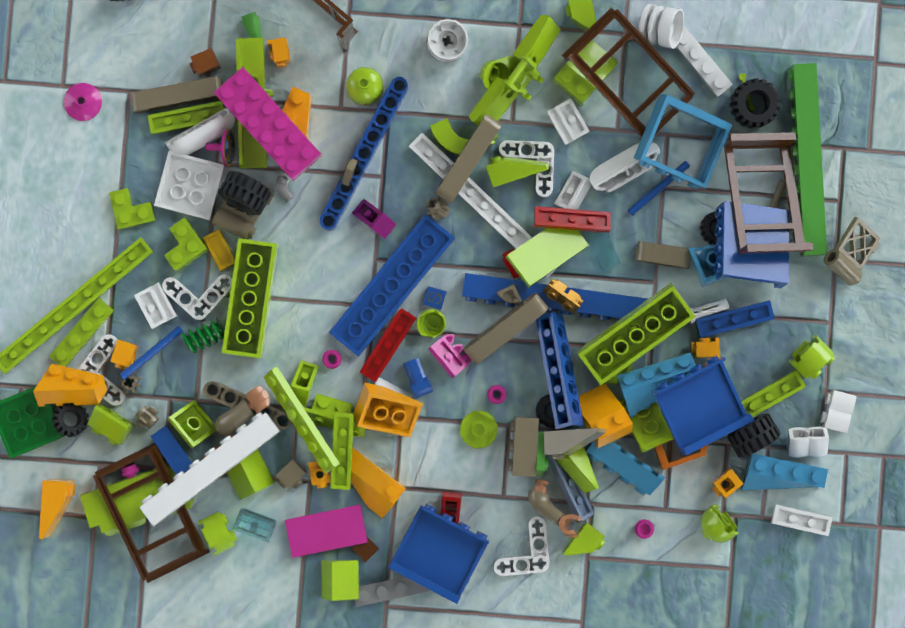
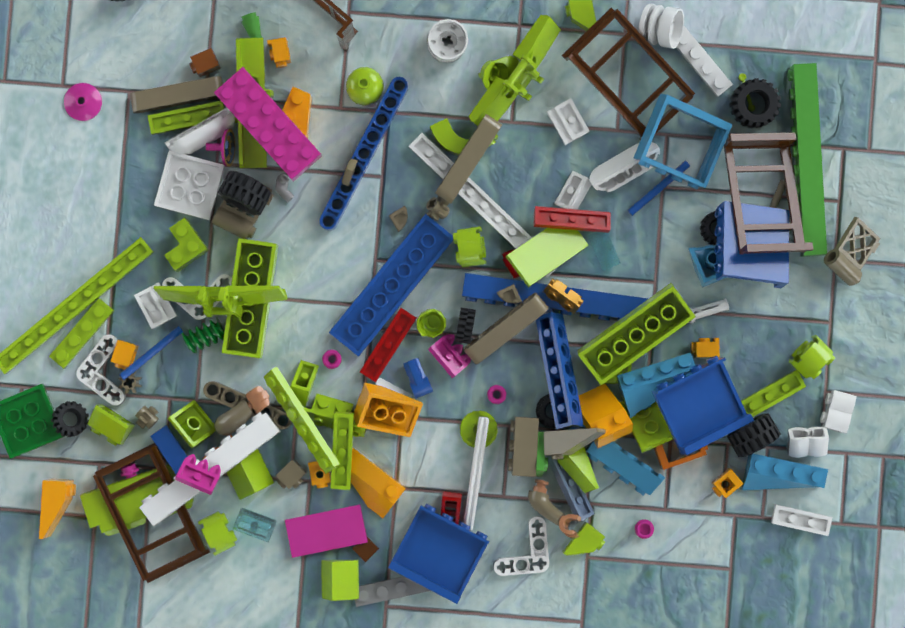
light orange wedge [33,363,107,407] -> none
lime plate [109,188,156,230] -> none
yellow tile [203,229,235,272] -> none
magenta slope [352,199,397,239] -> none
blue tile [423,286,447,310] -> none
lime slope [486,156,549,188] -> none
white beam [499,140,554,198] -> none
lime slope [553,40,619,106] -> none
dark tan beam [635,241,691,269] -> none
blue plate [695,300,775,338] -> none
lime cylinder [701,504,739,543] -> none
none -> lime piece [153,286,287,317]
none -> dark pink plate [175,454,221,495]
none -> dark tan tile [389,206,408,232]
none -> lime brick [453,226,486,268]
none -> black tyre [455,307,476,344]
none -> white axle [463,417,489,530]

